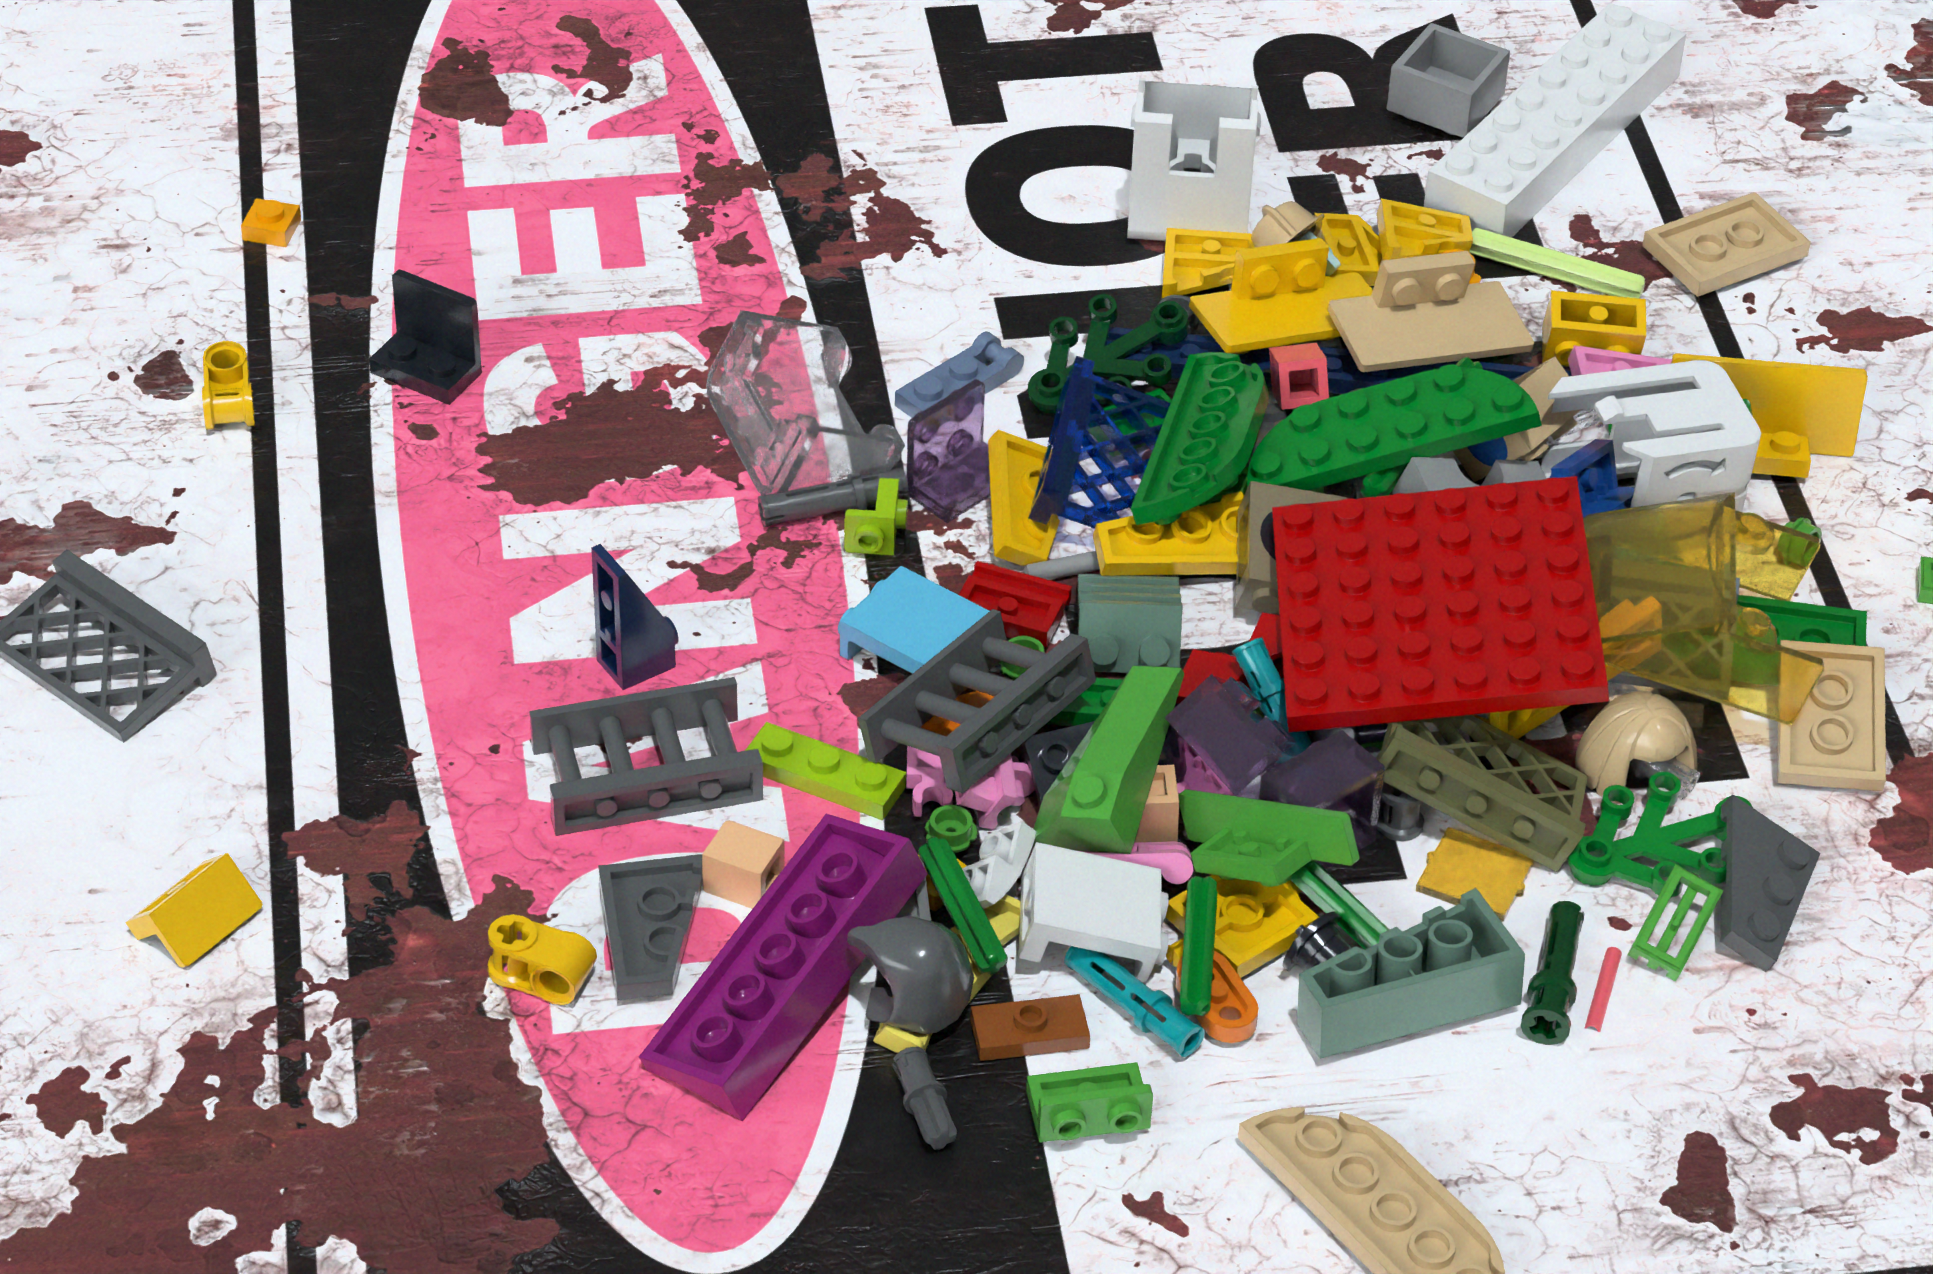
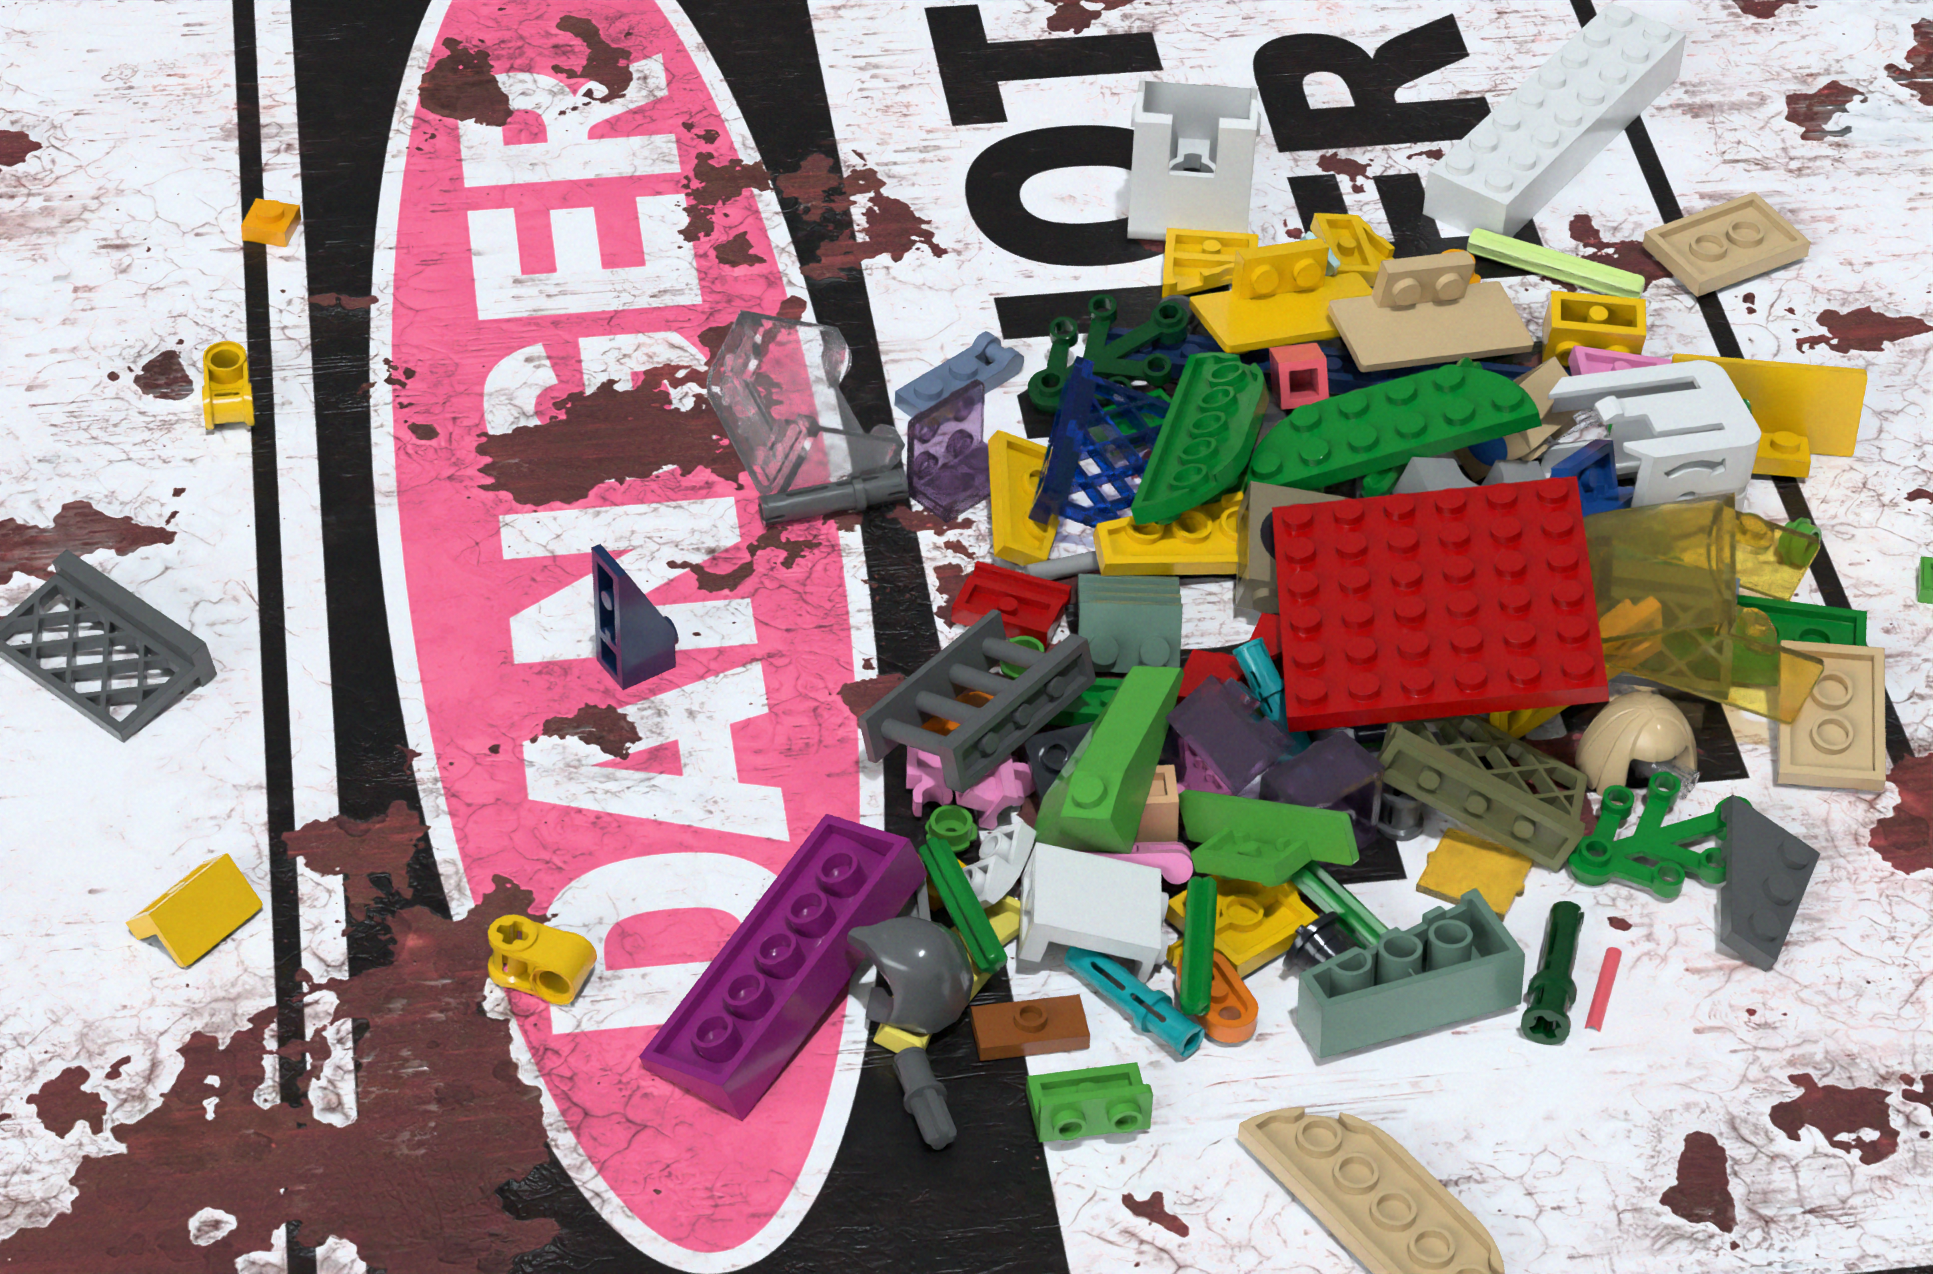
black bracket [369,269,482,405] -> none
dark grey fence [529,677,763,836] -> none
dark grey wing [598,854,703,1000] -> none
light nougat panel [702,820,785,909] -> none
lime plate [745,722,906,821] -> none
medium azure panel [838,566,990,674] -> none
lime bracket [844,478,908,555] -> none
tan piece [1251,201,1325,247] -> none
yellow wing [1376,198,1473,260] -> none
light grey piece [1387,23,1510,138] -> none
bright green tile [1627,864,1724,981] -> none

